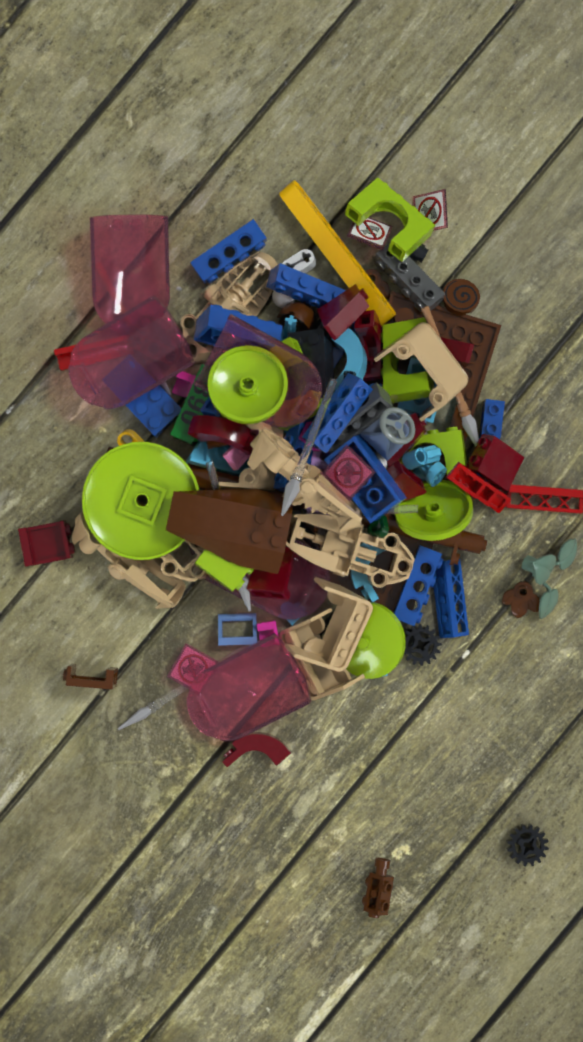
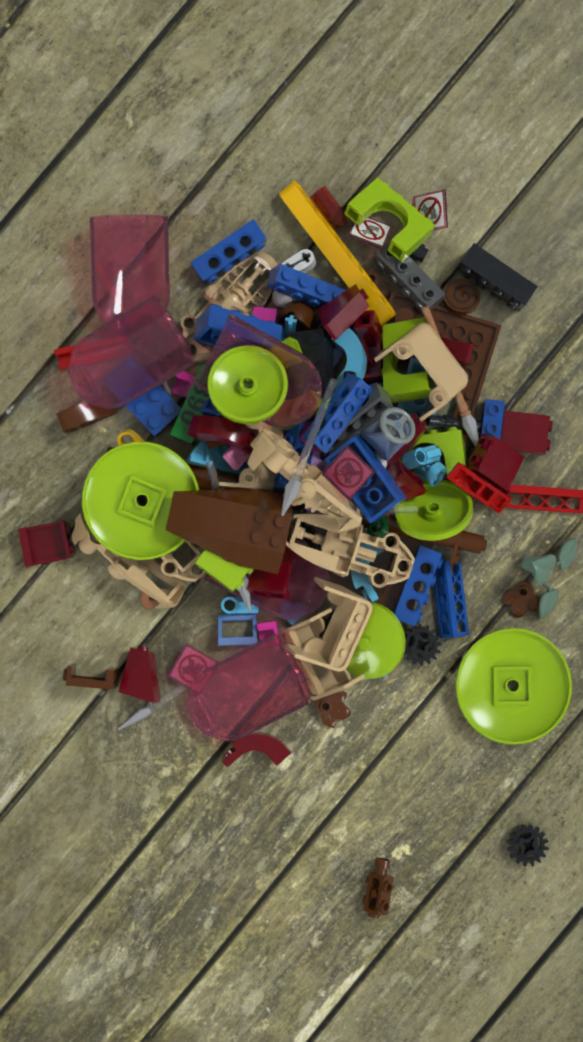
none -> reddish brown beam [56,395,118,434]
none -> dark red slope [118,645,161,703]
none -> nougat plant [140,591,158,610]
none -> medium azure piece [221,597,259,614]
none -> dark pink panel [253,306,277,323]
none -> clear red brick [310,186,348,229]
none -> reddish brown plate [315,691,351,728]
none -> black pin [425,414,482,432]
none -> lime dish [456,628,572,744]
none -> black brick [457,243,538,311]
none -> dark red brick [500,410,553,455]

